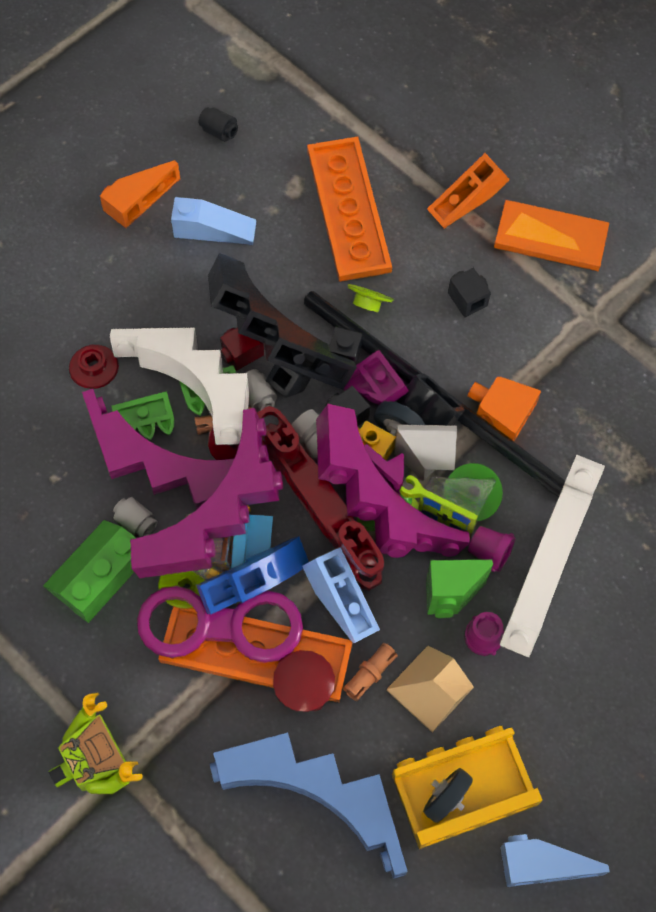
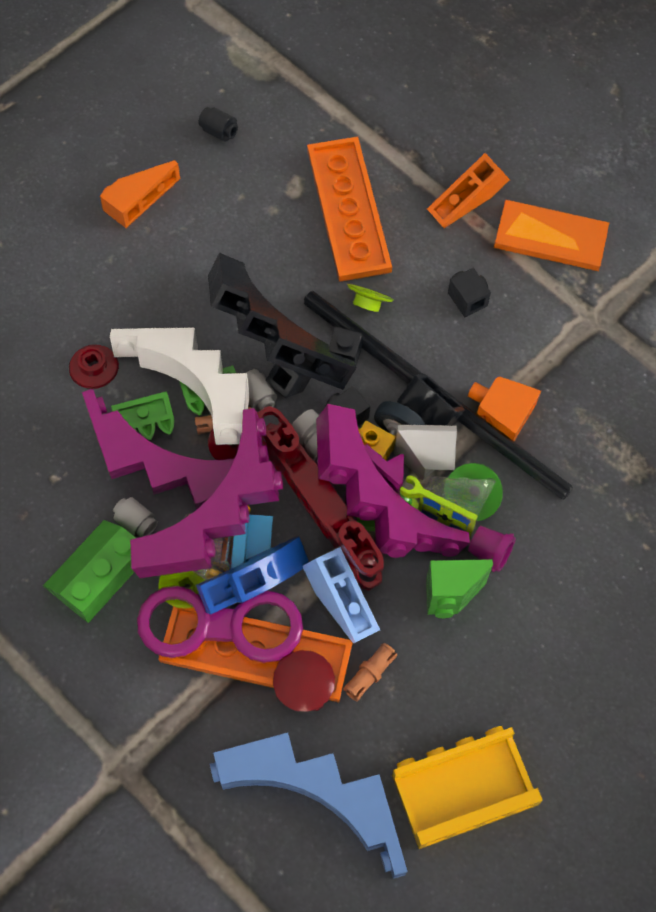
torso [48,692,143,794] -> none
light blue slope [171,197,256,245] -> none
dark red brick [220,327,264,371] -> none
magenta wing [344,350,409,405] -> none
tan slope [386,646,474,733] -> none
black wheel [423,768,473,823] -> none
magenta piece [464,612,504,656] -> none
white arch [500,455,605,657] -> none
light blue slope [500,834,610,887] -> none

